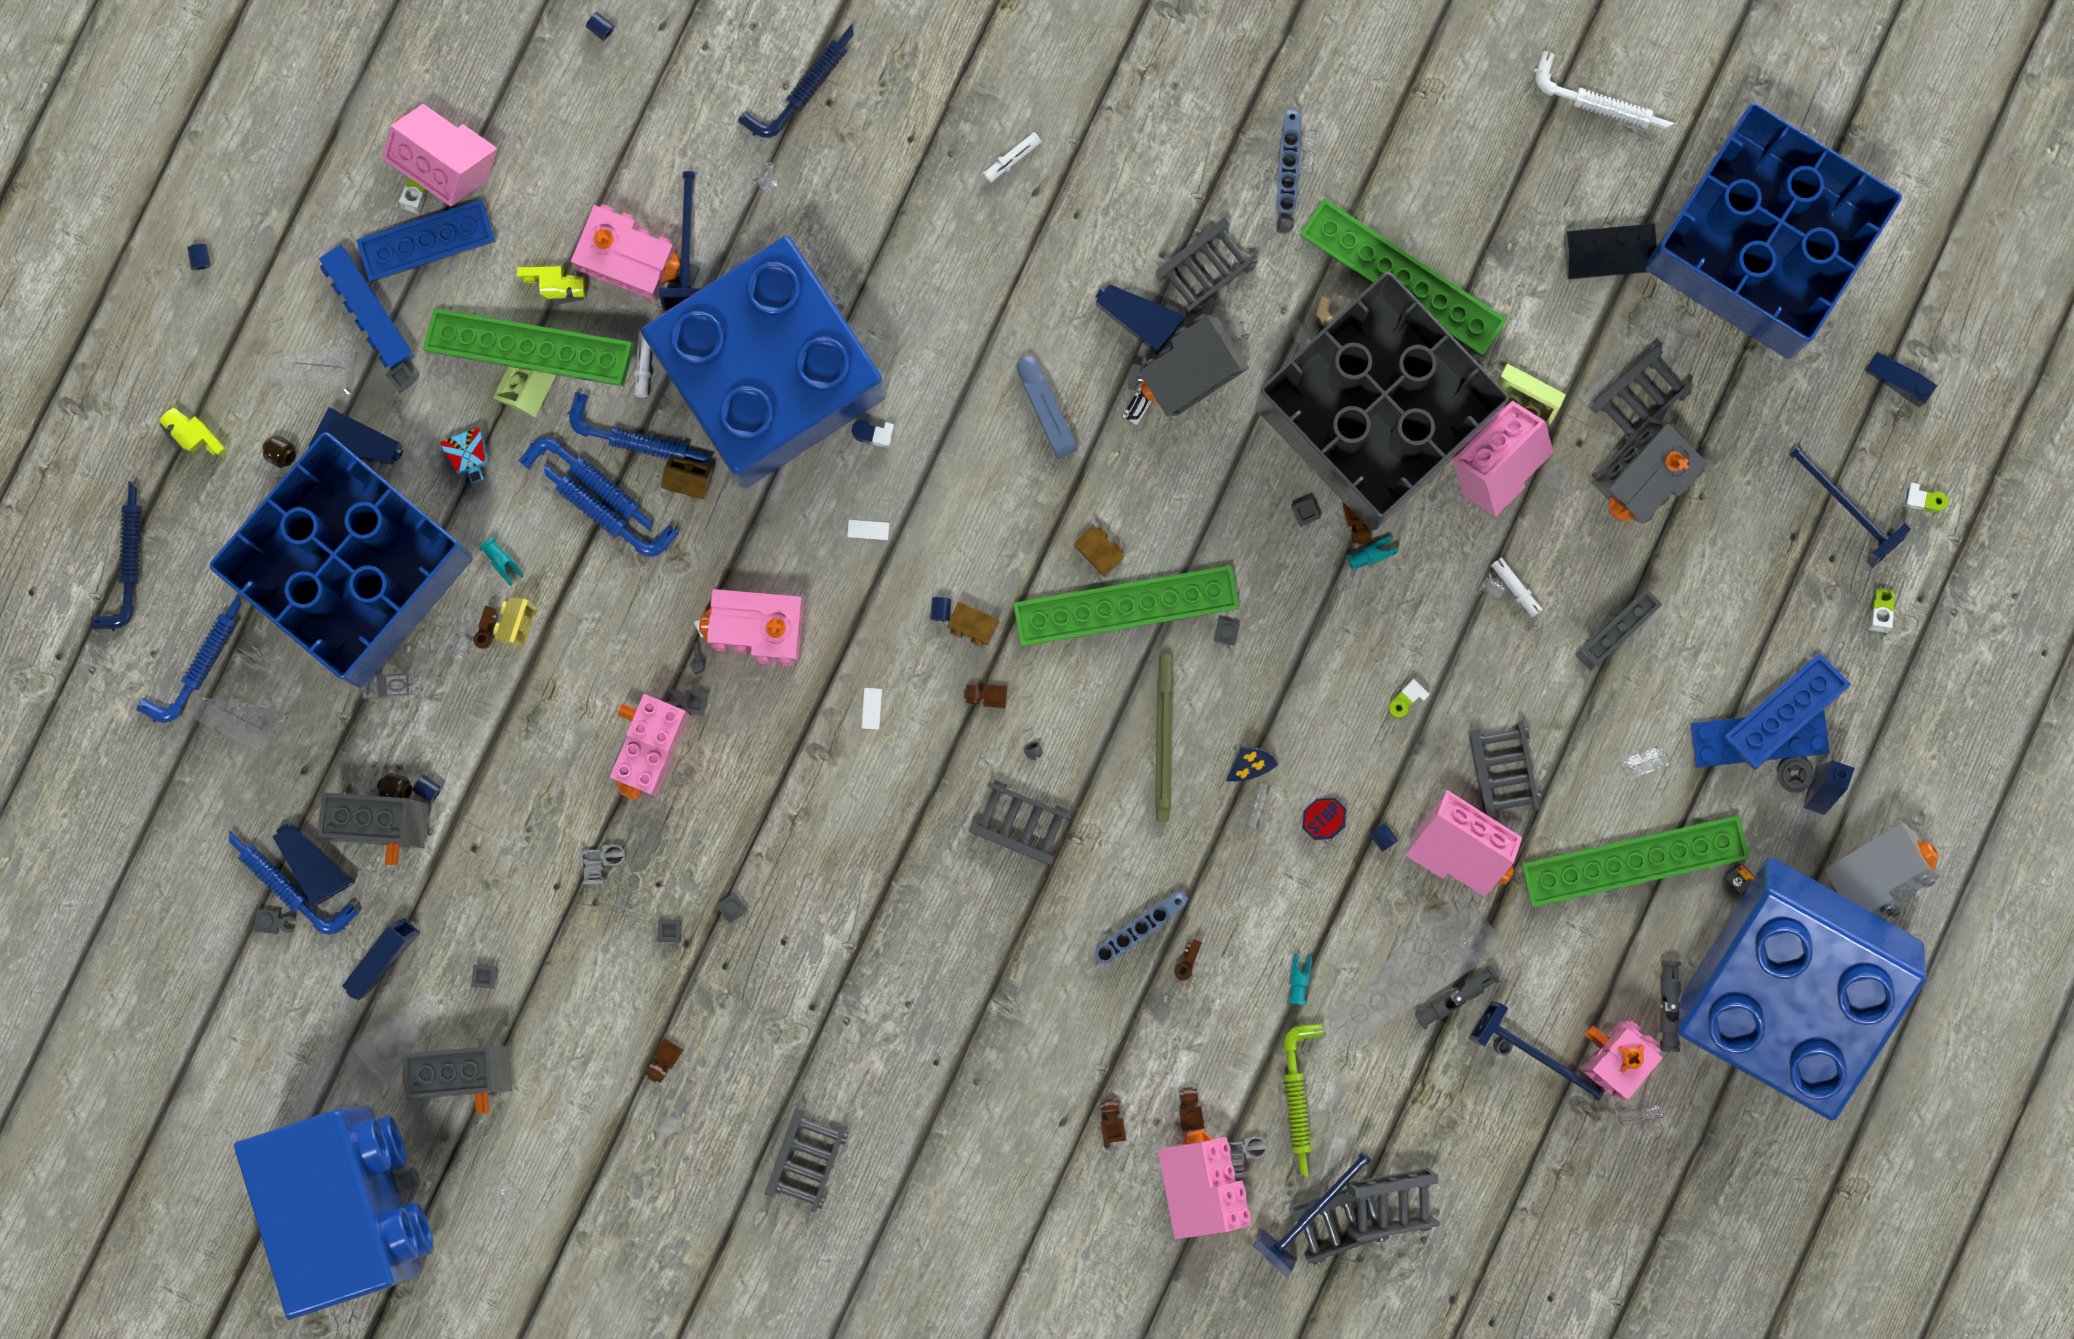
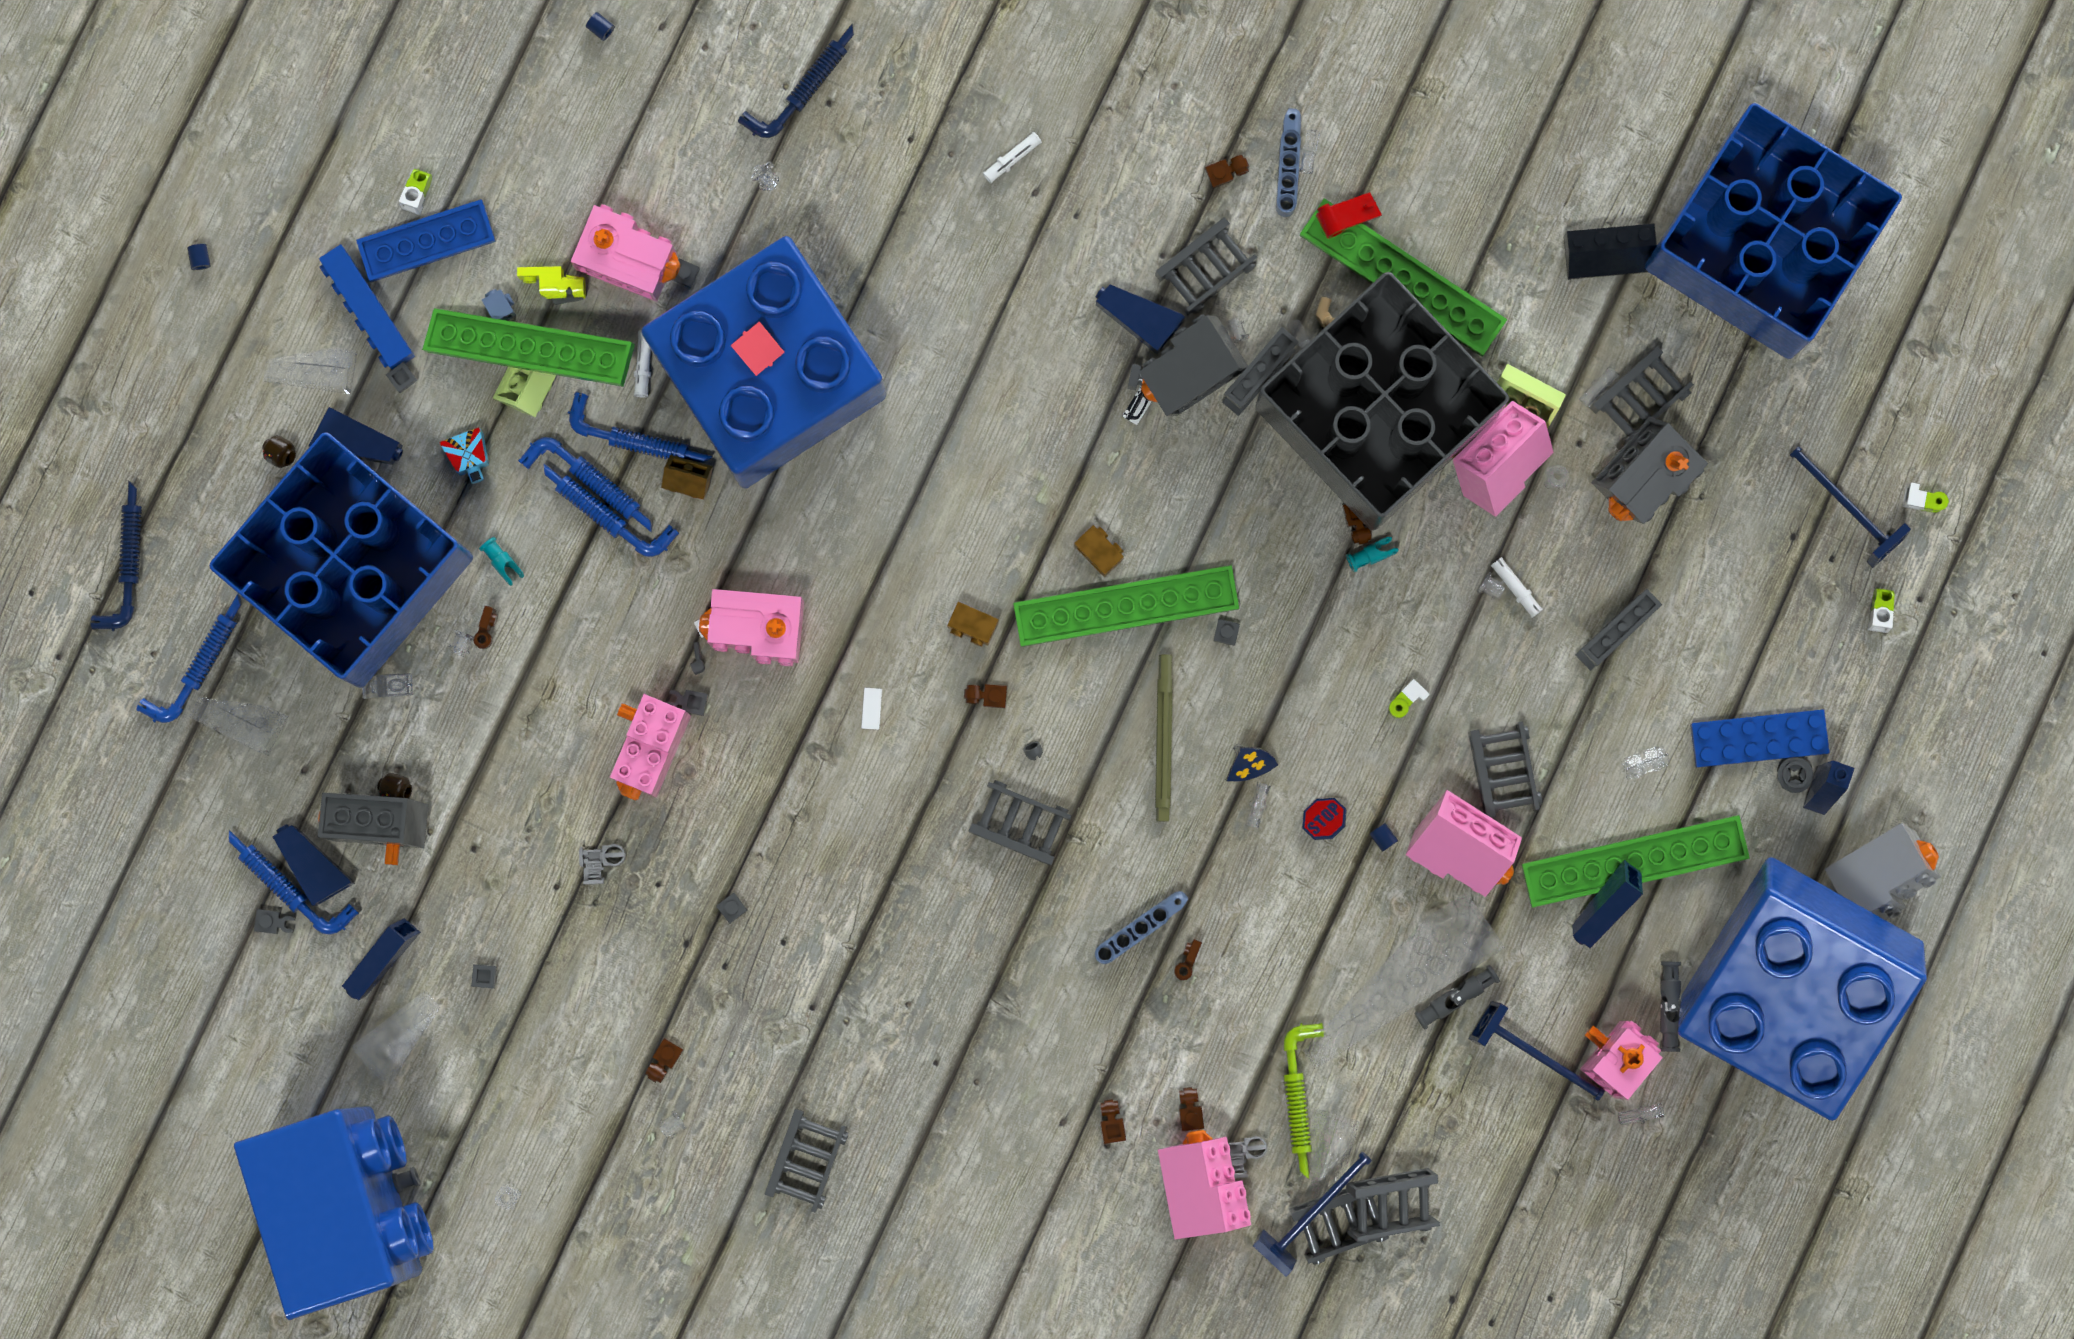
neon yellow plate [159,408,228,457] -> none
bright pink piece [382,104,497,207] -> none
dark grey piece [402,1046,512,1114] -> none
dark blue gear [412,775,442,803] -> none
light yellow slope [493,597,537,649] -> none
dark grey tile [658,919,682,942] -> none
dark blue tile [659,171,701,310] -> none
white sticker [847,520,889,540] -> none
leg [851,420,895,449] -> none
dark blue gear [930,597,952,622] -> none
sand blue piece [1016,355,1078,459] -> none
dark grey hinge [1276,215,1294,233] -> none
teal piece [1287,953,1312,1006] -> none
dark grey plate [1291,498,1321,528] -> none
dark grey hinge [1493,1037,1513,1056] -> none
white piece [1534,51,1676,129] -> none
blue plate [1723,653,1851,771] -> none
dark grey tile [1724,863,1755,895] -> none
dark blue slope [1865,352,1938,408] -> none
none -> sand blue brick [482,289,516,321]
none -> coral piece [731,322,784,376]
none -> reddish brown plate [1205,155,1249,189]
none -> dark grey fence [1222,327,1299,417]
none -> red door [1315,192,1382,239]
none -> dark blue slope [1572,860,1643,948]

